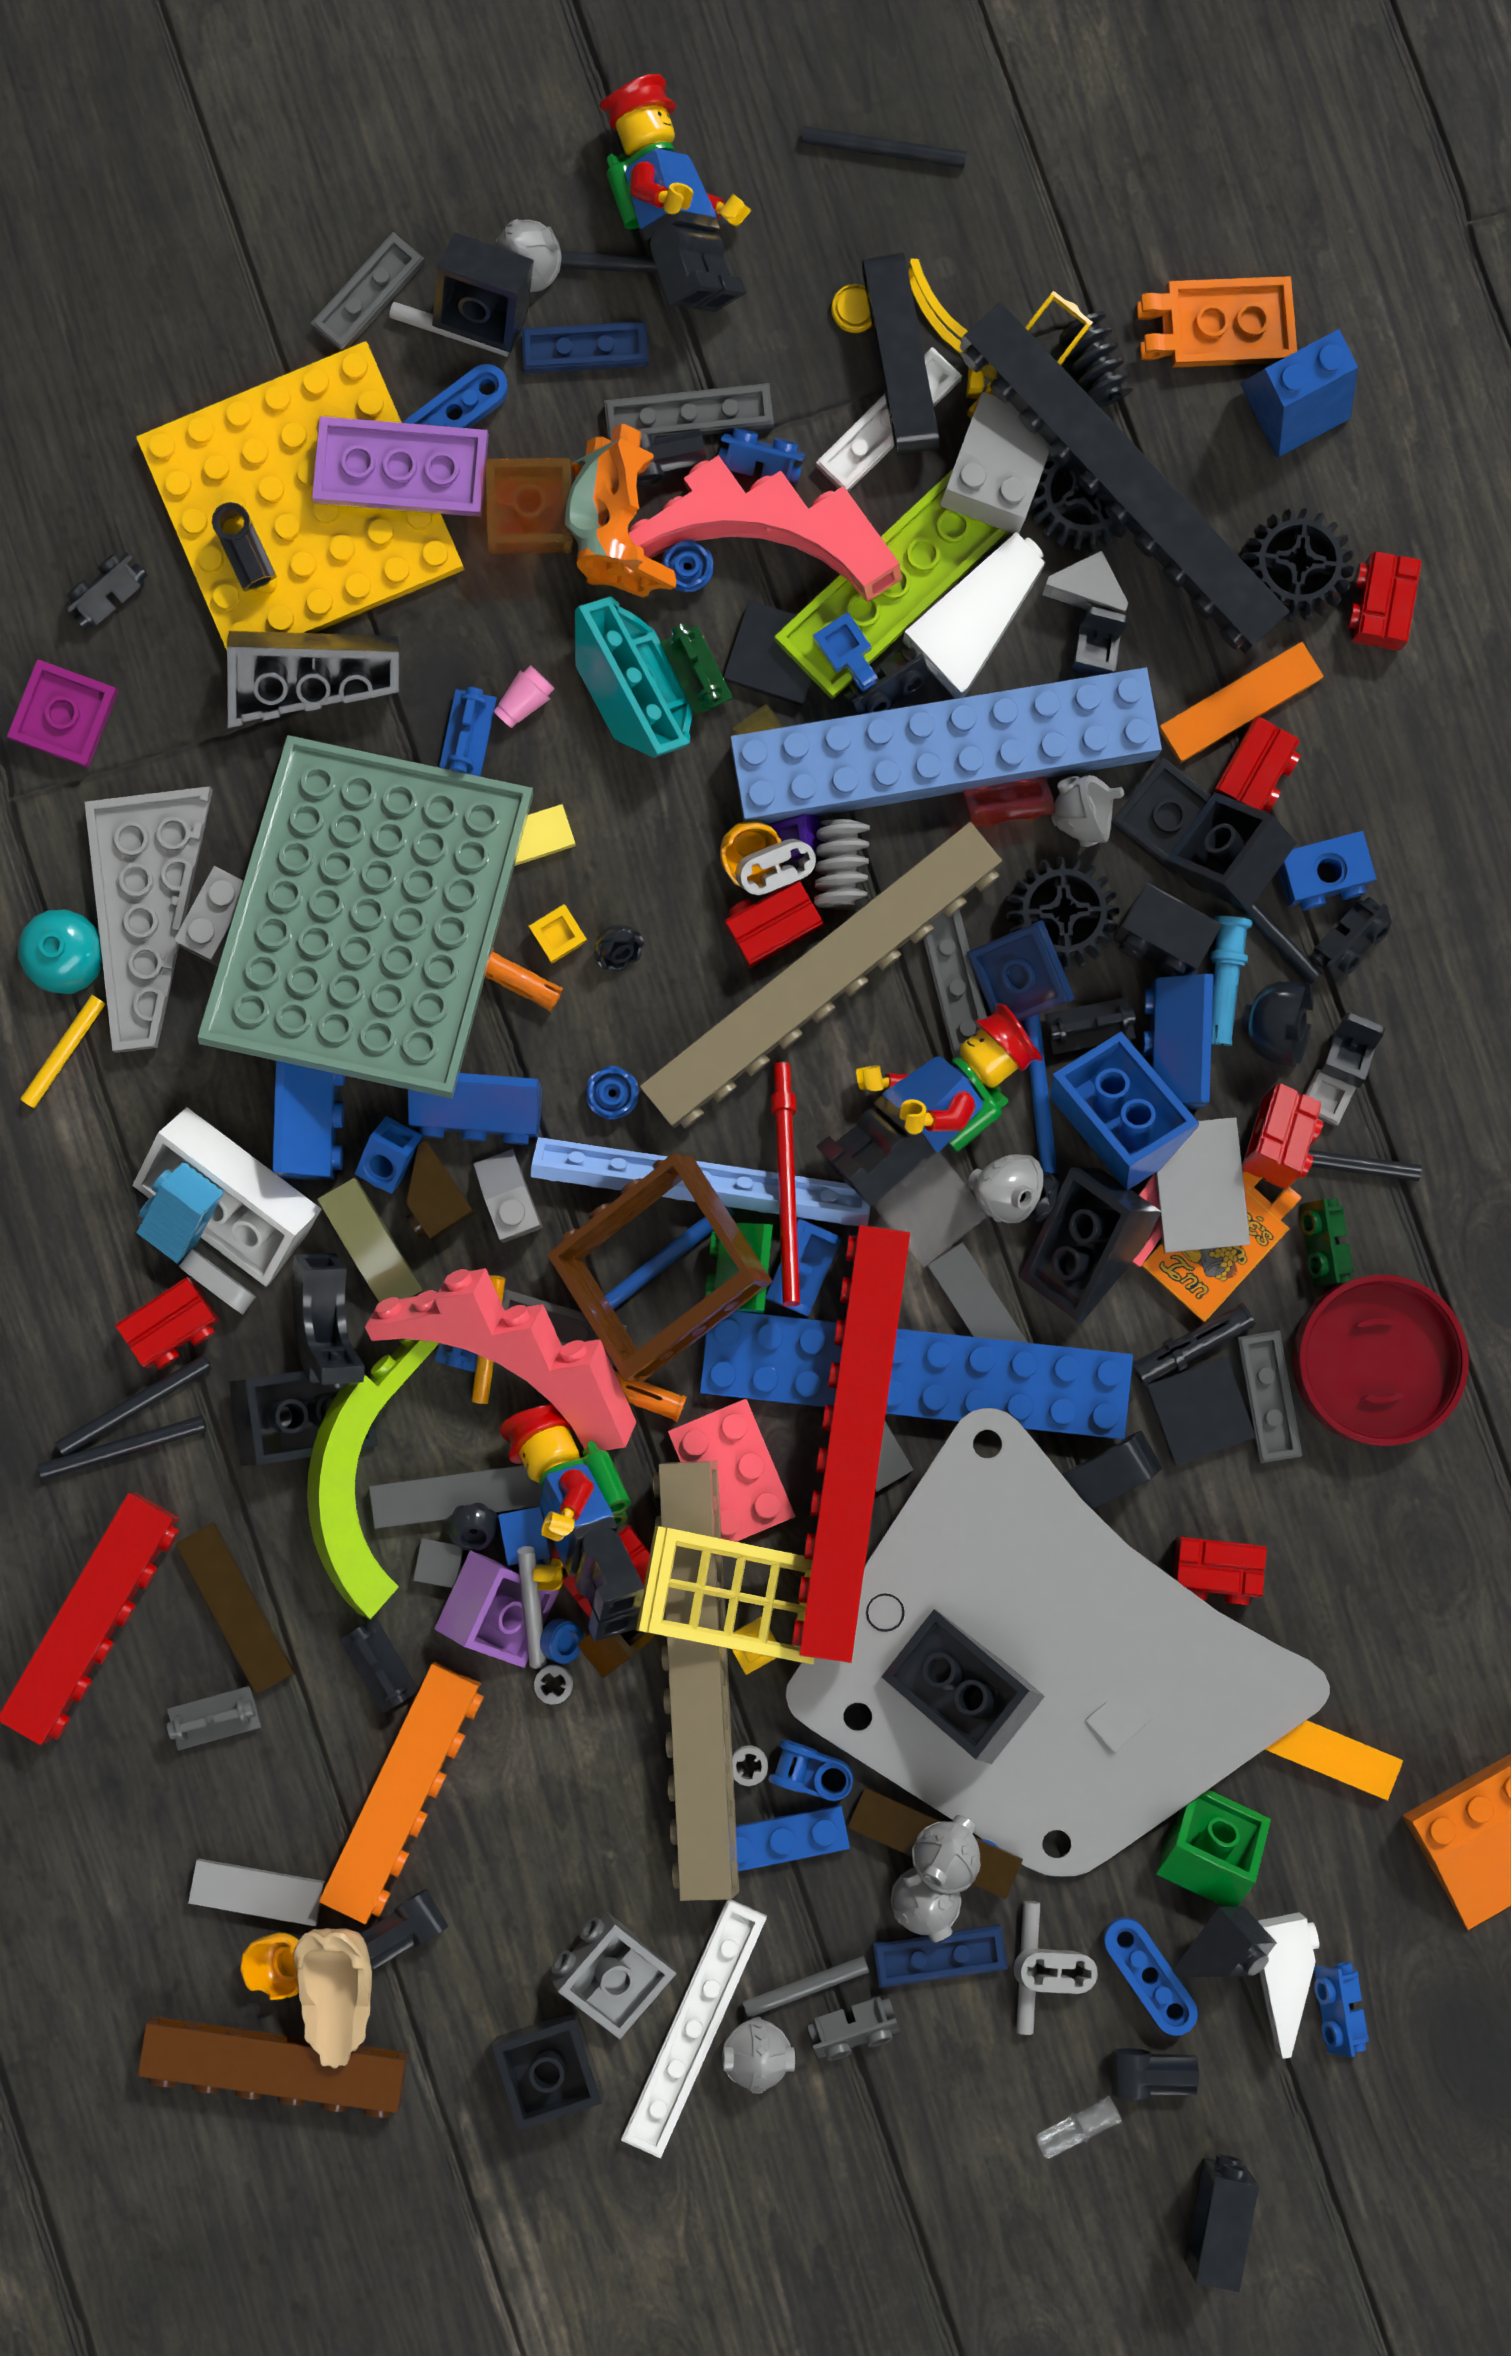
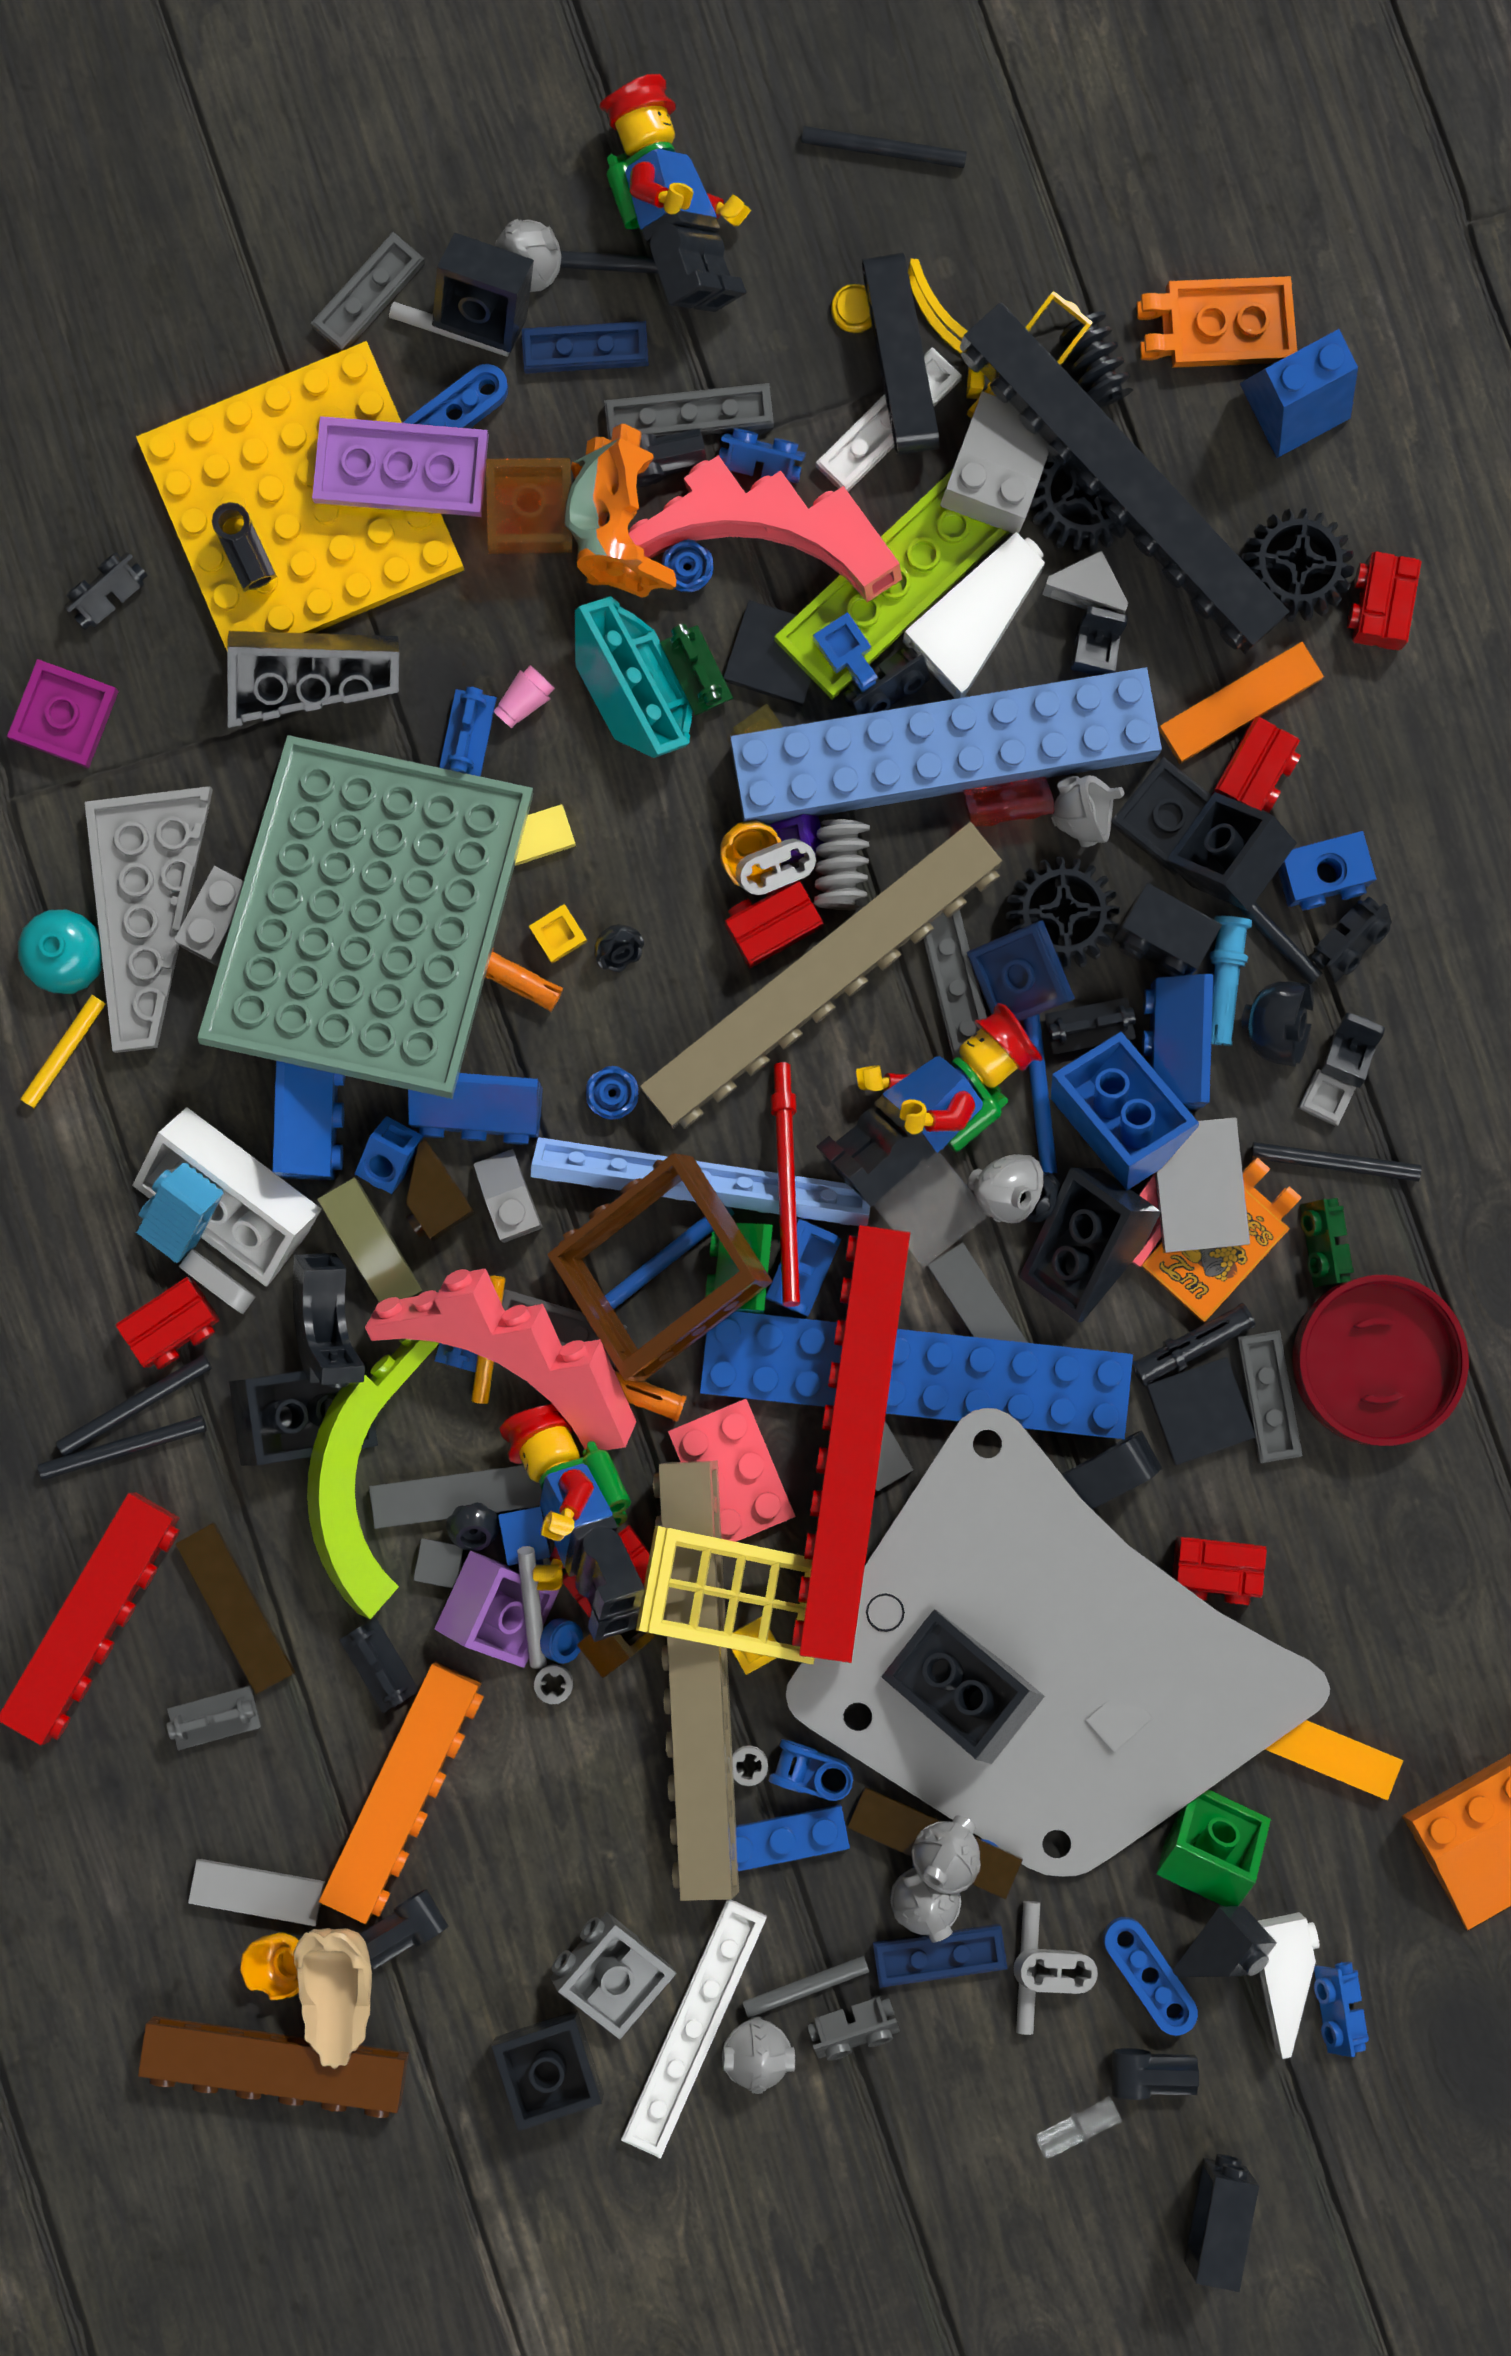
brick [1242,1083,1323,1188] -> none

